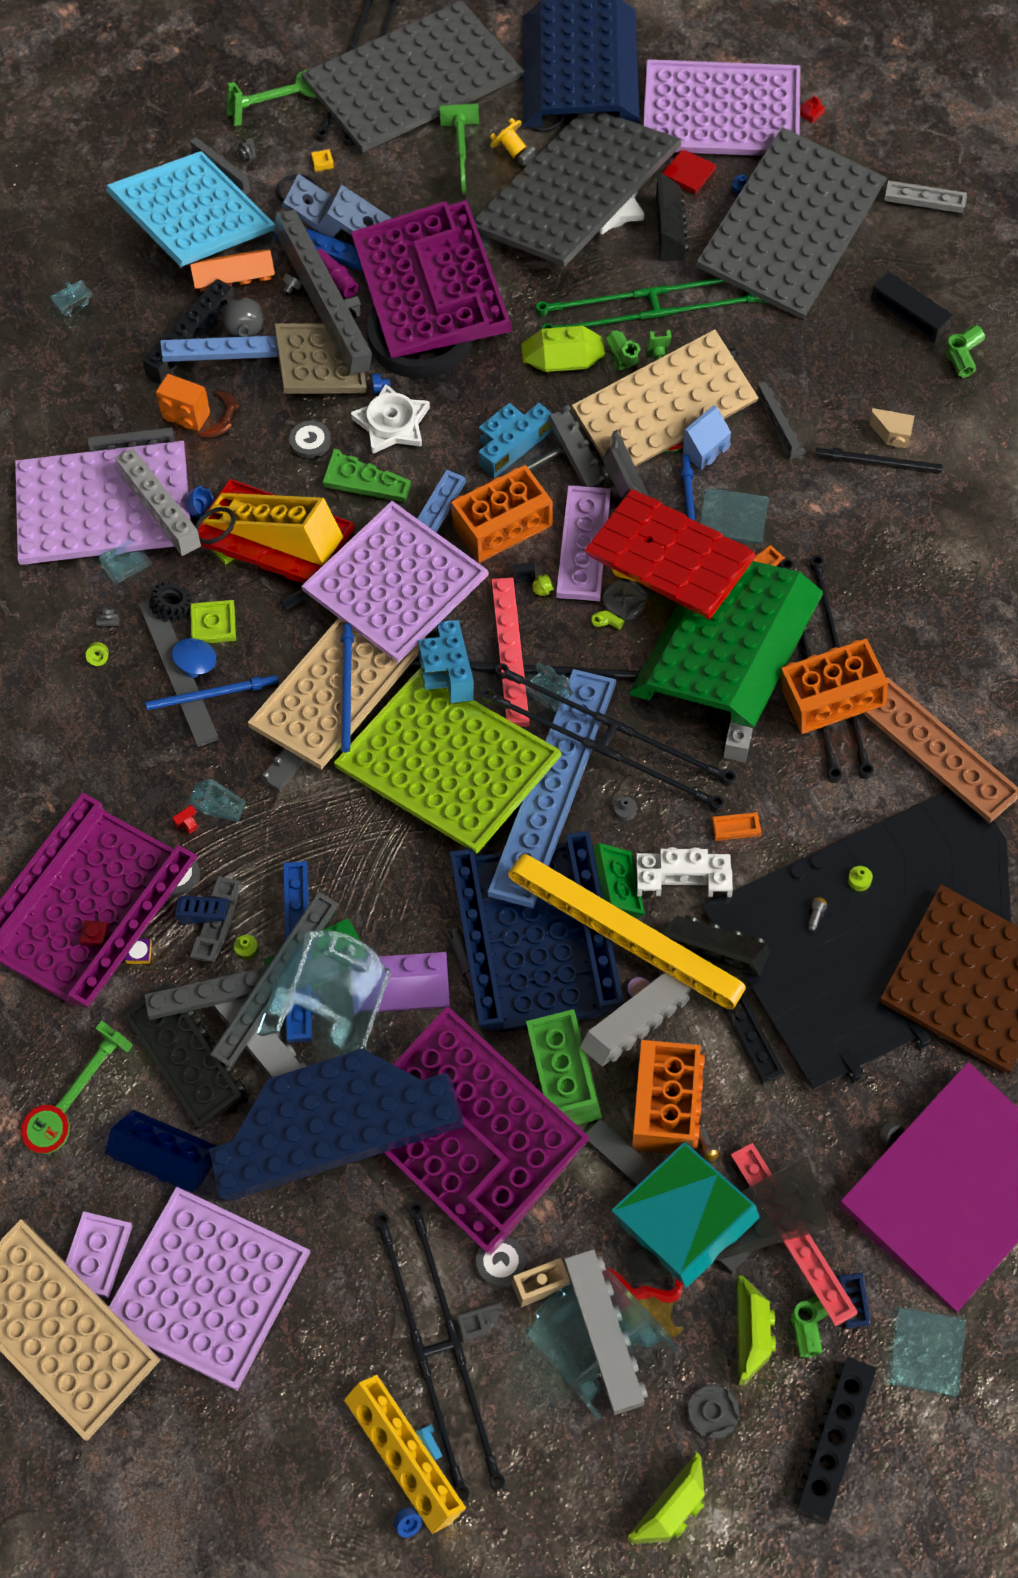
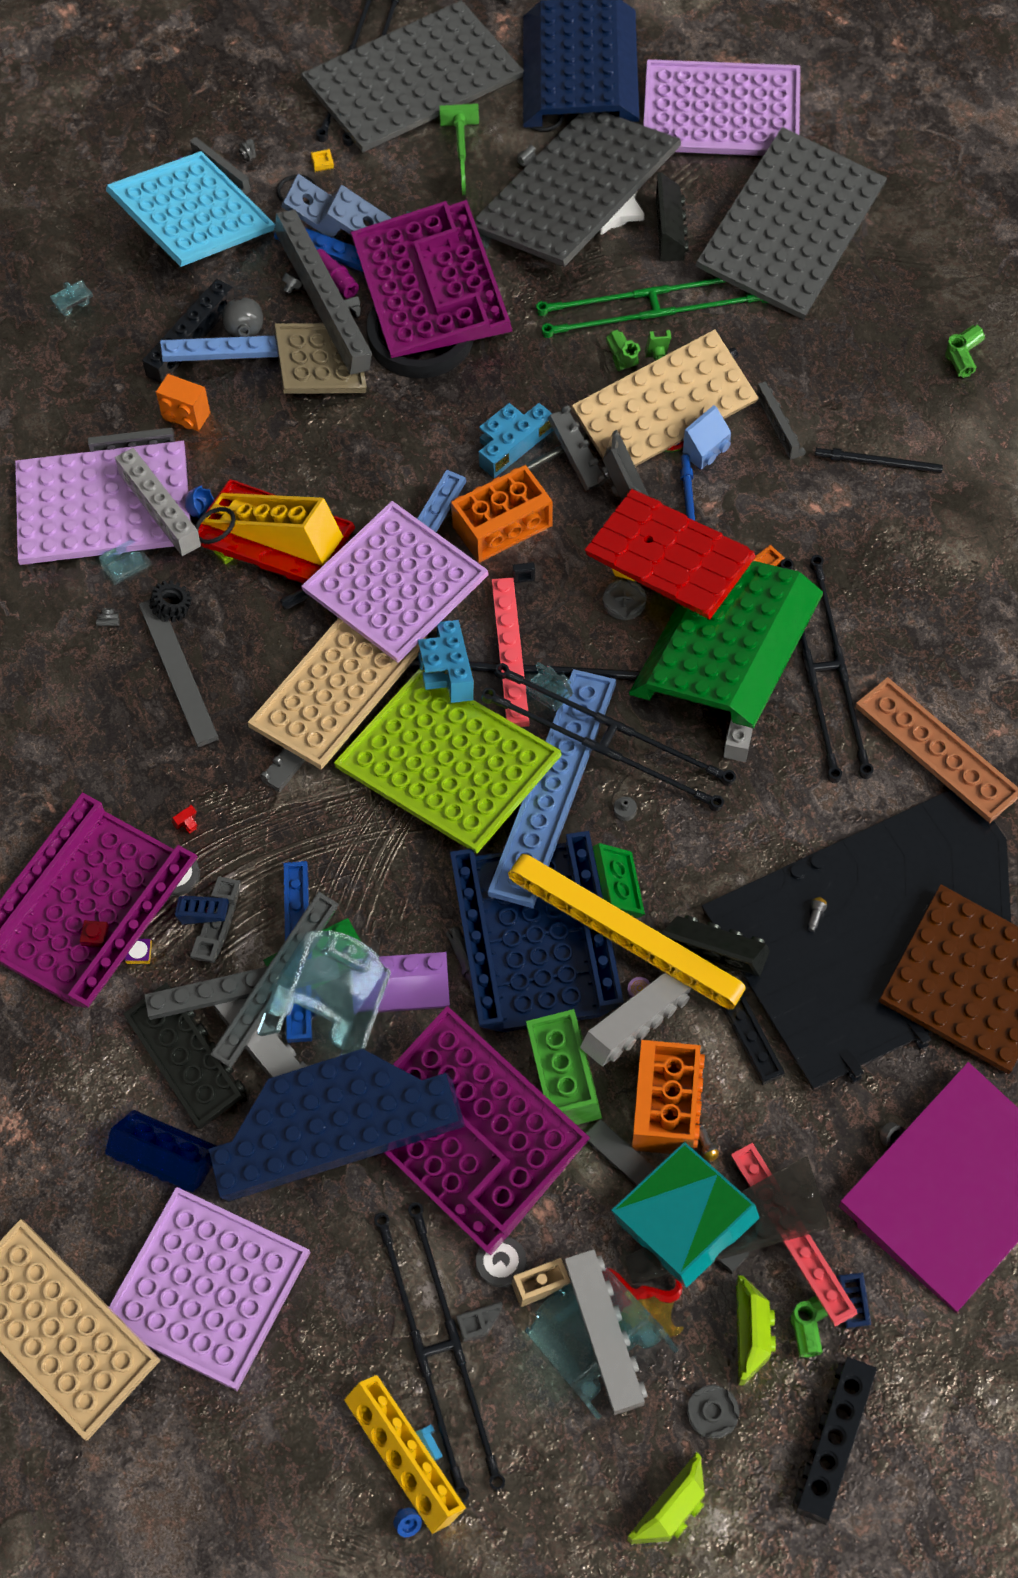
bright green piece [21,1020,133,1154] -> none
lavender plate [66,1211,133,1299] -> none
lime tile [86,642,109,666] -> none
blue bar [145,675,279,710] -> none
blue dish [171,638,216,678] -> none
clear light blue slope [188,779,246,822] -> none
orange slope [190,248,275,292] -> none
lime tile [190,600,236,643] -> none
copper piece [198,390,239,438] -> none
bright green piece [226,69,317,126] -> none
lime tile [234,935,259,960] -> none
dark grey tile [289,421,331,459] -> none
bright green wing [323,448,411,503] -> none
blue bar [341,623,354,753] -> none
white plate [351,385,430,453] -> none
blue tile [372,373,390,395] -> none
yellow piece [489,118,527,158] -> none
lime wedge [521,326,605,372] -> none
lime plate [532,574,554,596] -> none
lavender plate [556,485,611,601] -> none
lime arm [591,610,624,630] -> none
white bracket [636,847,733,897] -> none
red tile [663,150,716,195] -> none
clear light blue piece [700,488,770,545] -> none
orange tile [711,812,761,841] -> none
blue tile [731,174,749,195] -> none
orange brick [781,638,888,734] -> none
red tile [800,95,825,123] -> none
lime tile [848,866,873,891] -> none
tan slope [869,408,914,449] -> none
black brick [871,272,953,343] -> none
light grey plate [884,181,967,213] -> none
clear light blue piece [890,1307,966,1397] -> none

